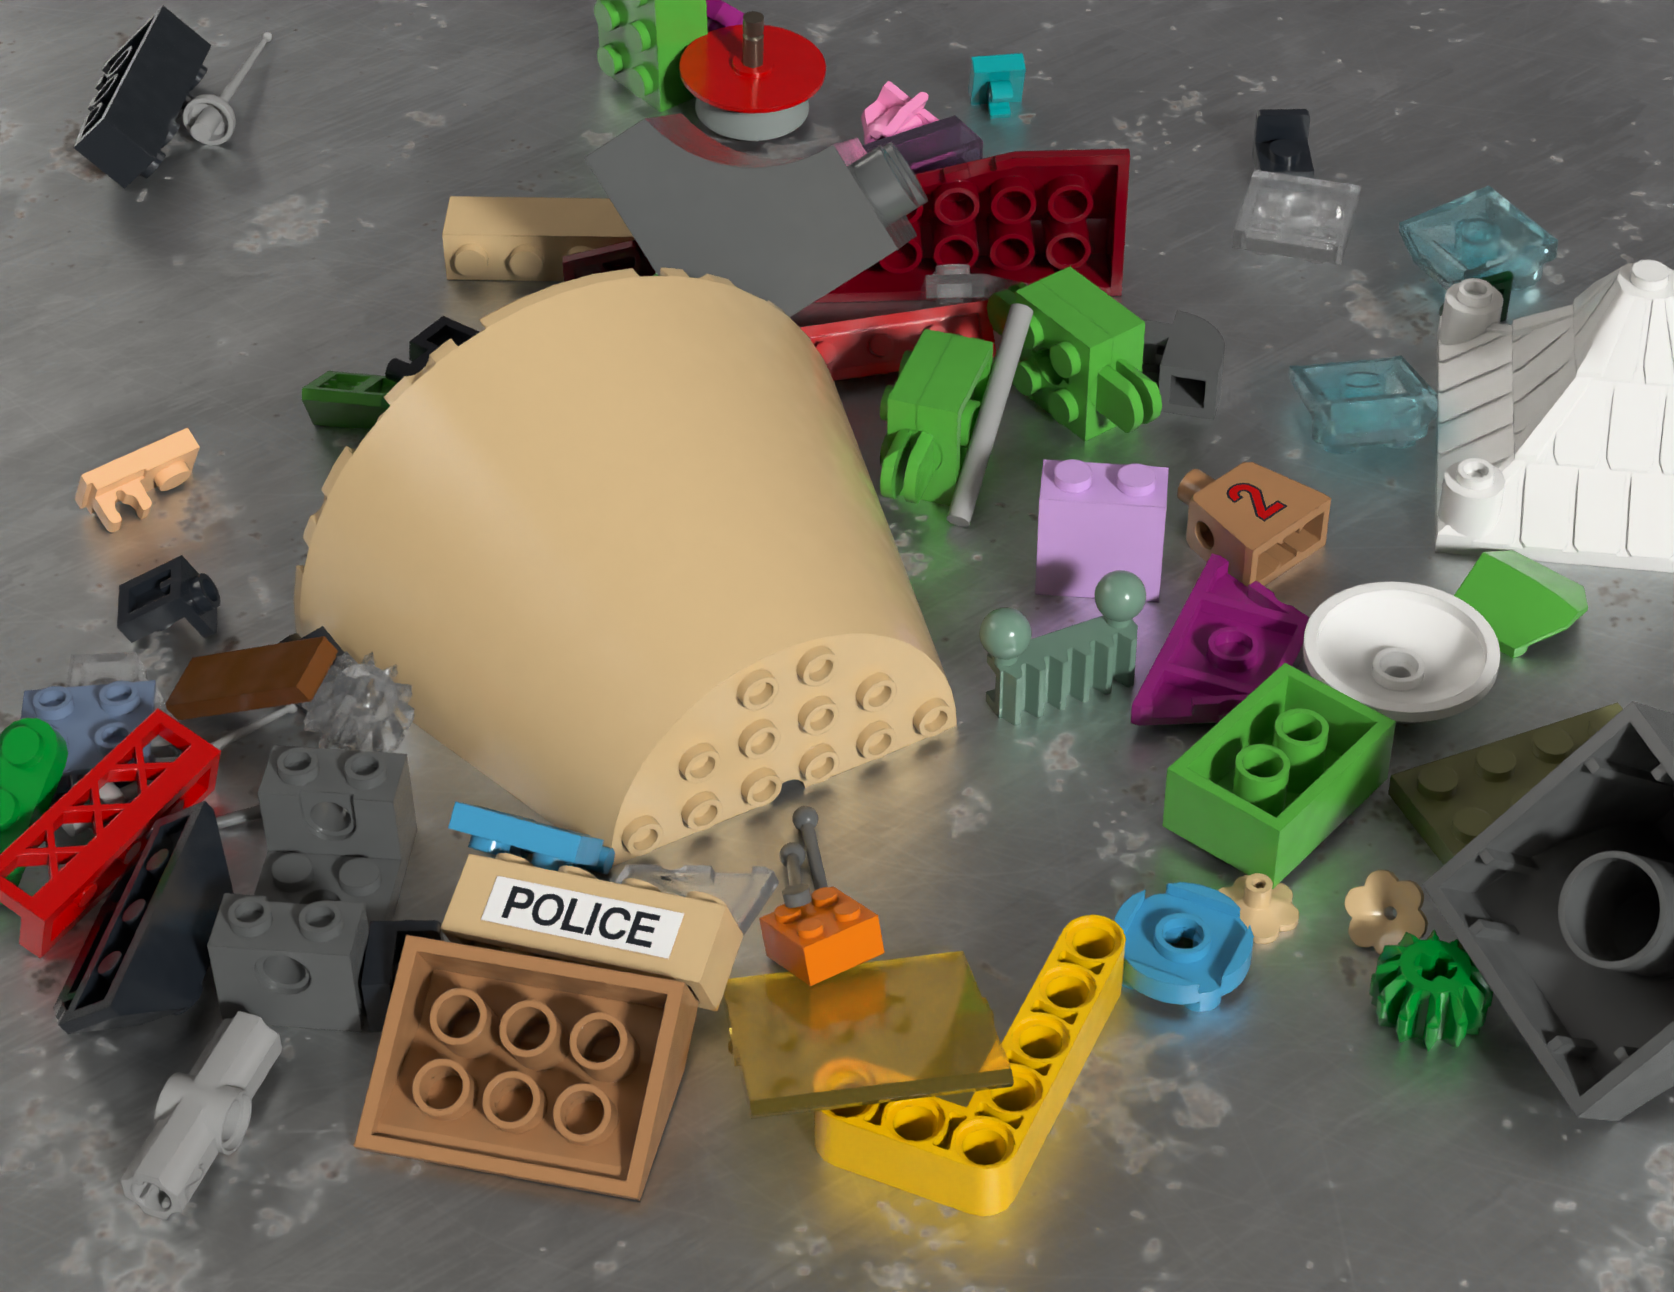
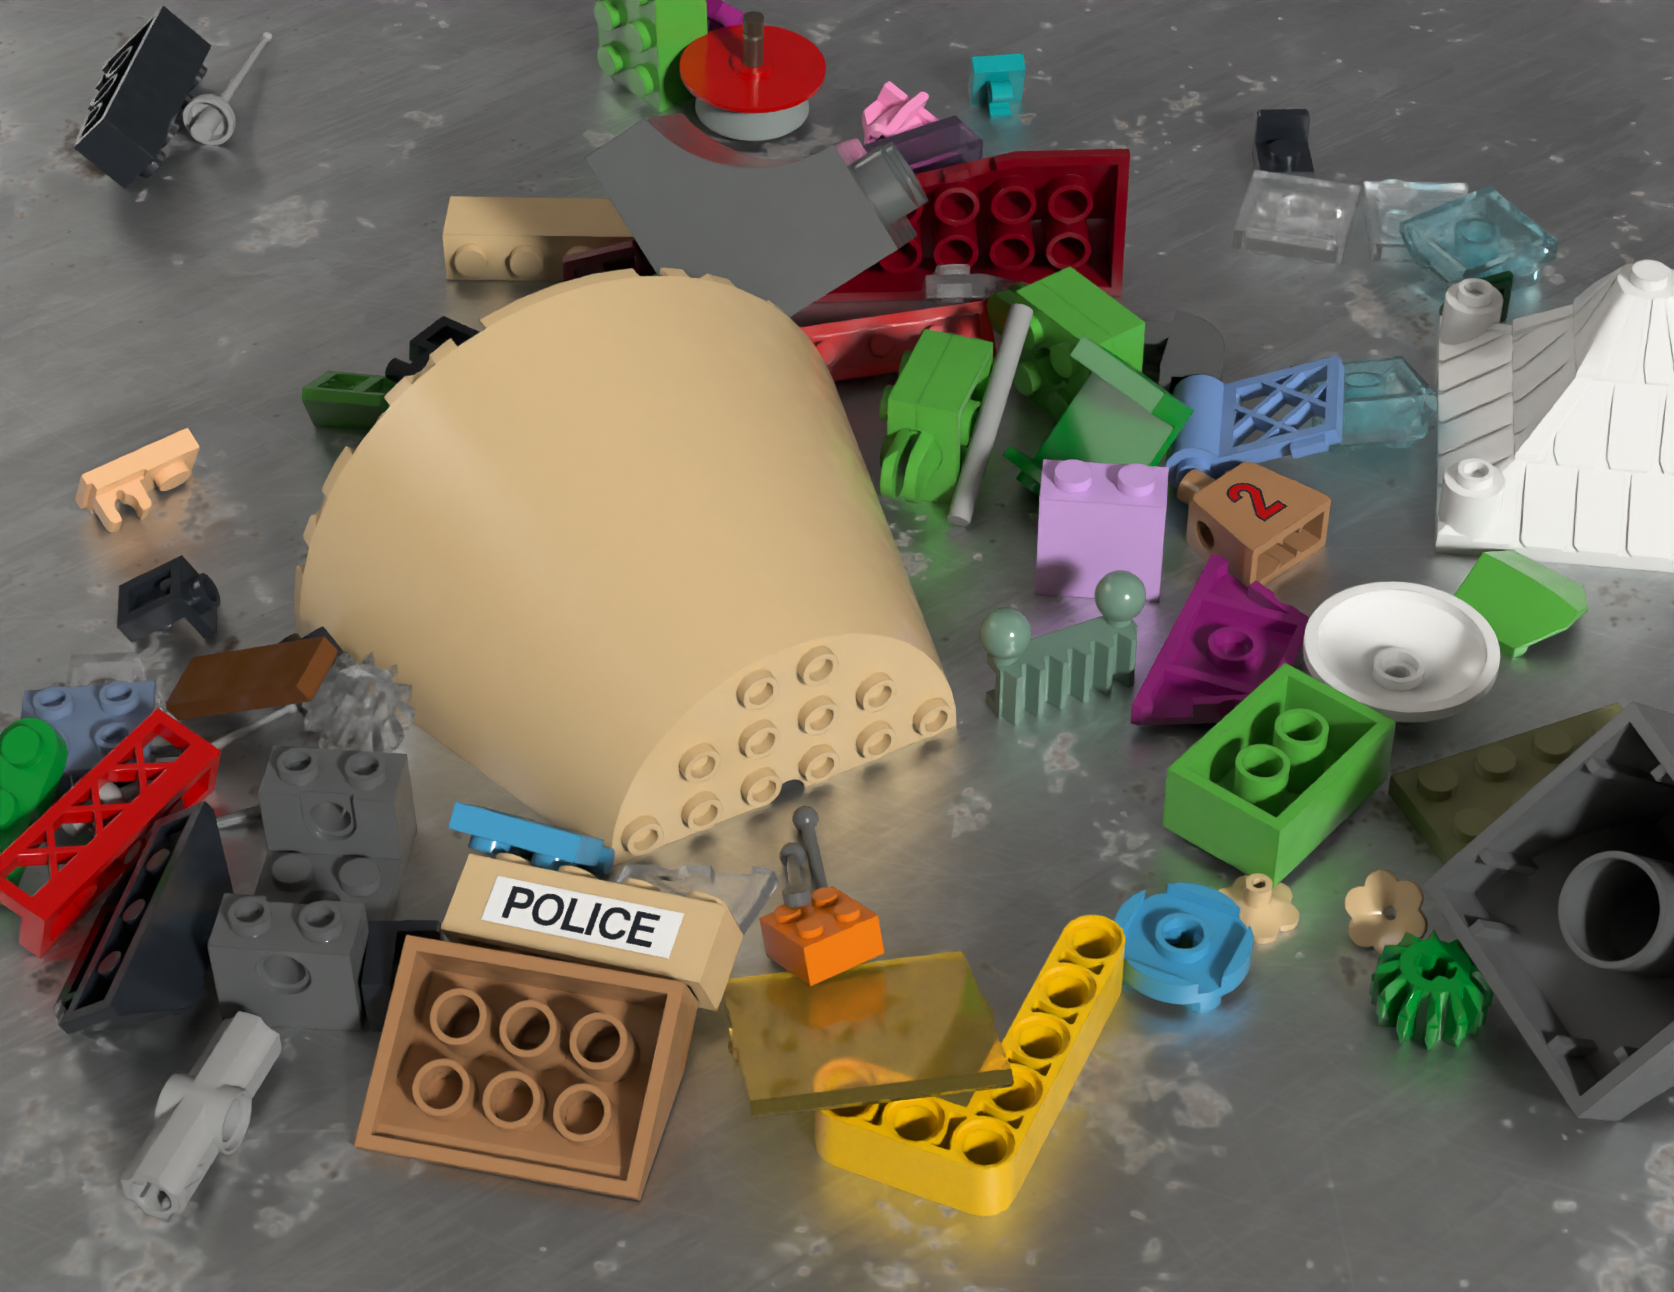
none -> green panel [1002,335,1194,496]
none -> medium blue piece [1165,355,1345,489]
none -> clear wing [1362,179,1469,263]

